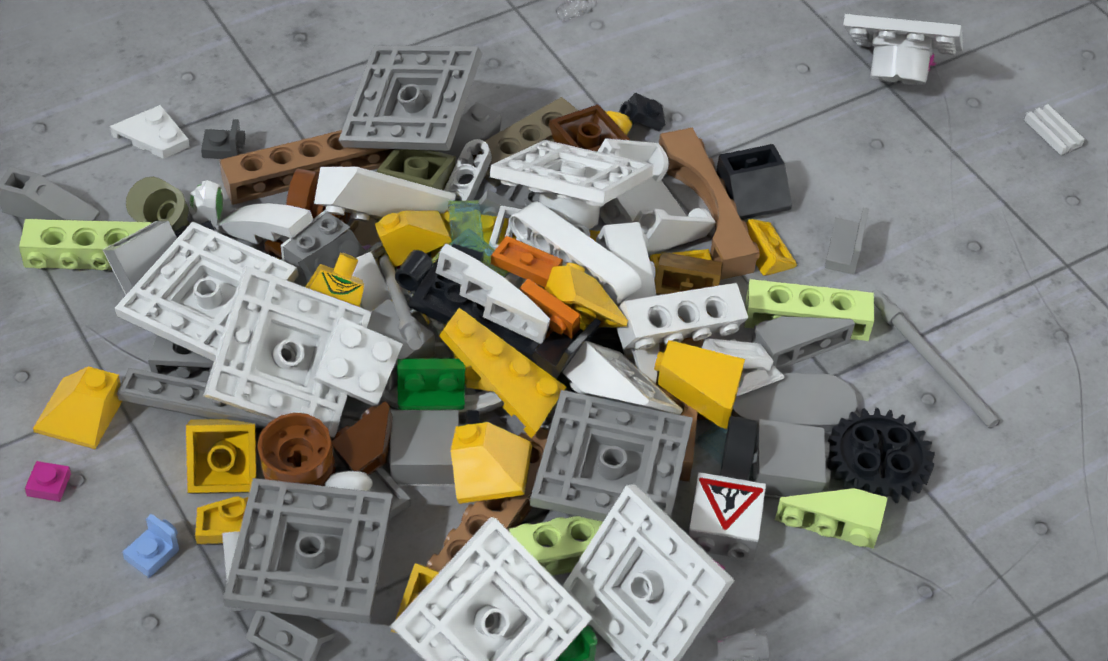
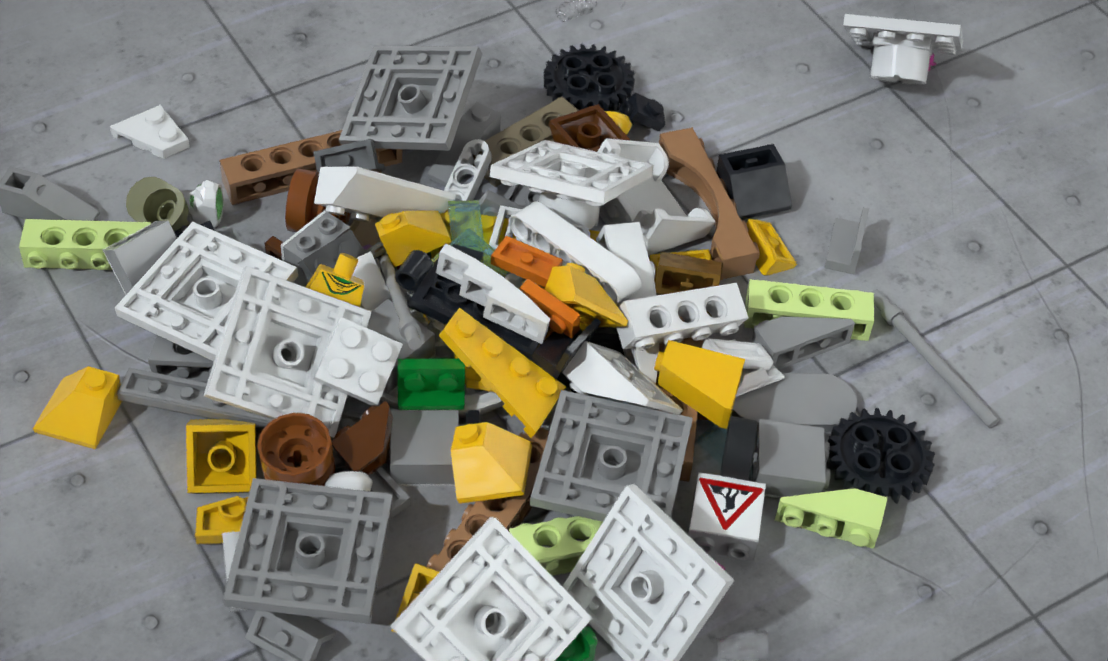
dark pink plate [25,461,71,502] -> none
light blue bracket [123,514,179,578] -> none
dark grey bracket [201,119,245,159] -> none
white slope [215,203,314,244] -> none
olive slope [377,149,456,191] -> none
white tile [1024,104,1085,155] -> none
none -> dark grey panel [313,139,385,172]
none -> black gear [543,44,635,111]

